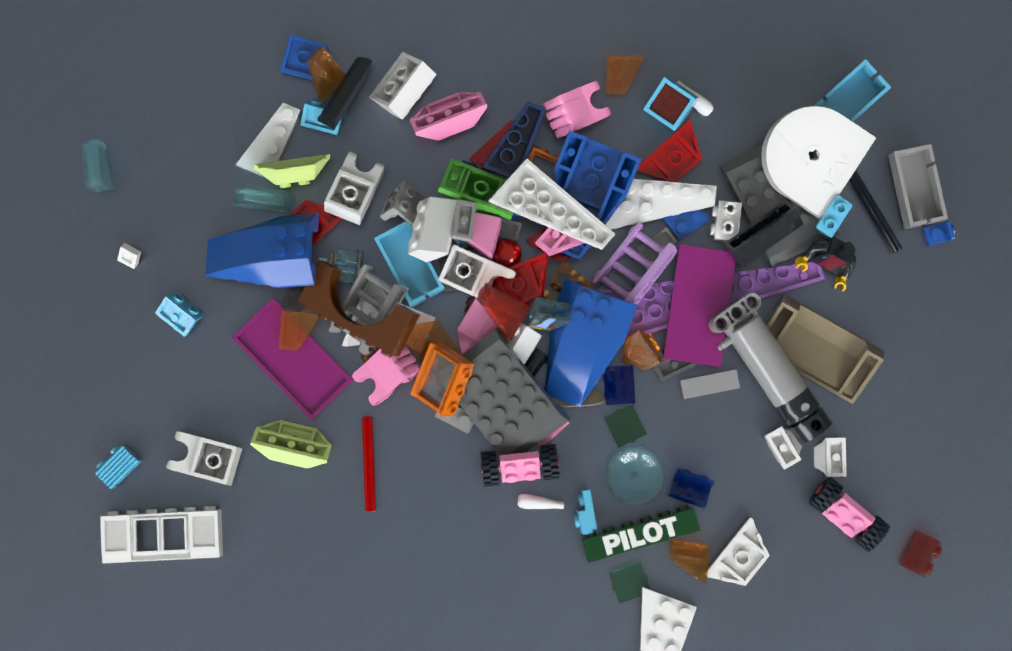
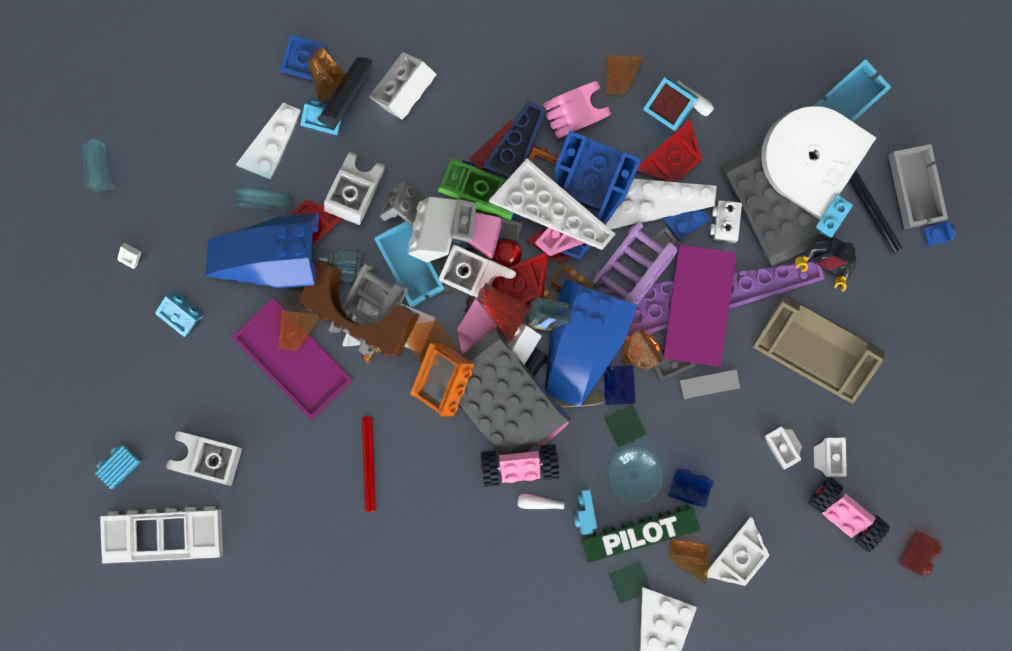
yellowish green wedge [251,420,332,468] -> none
yellowish green wedge [252,154,330,188] -> none
bright pink piece [352,347,420,406] -> none
bright pink wedge [410,92,487,141] -> none
light grey plate [434,407,474,434] -> none
light grey piece [708,293,832,444] -> none
black brick [724,200,803,268] -> none

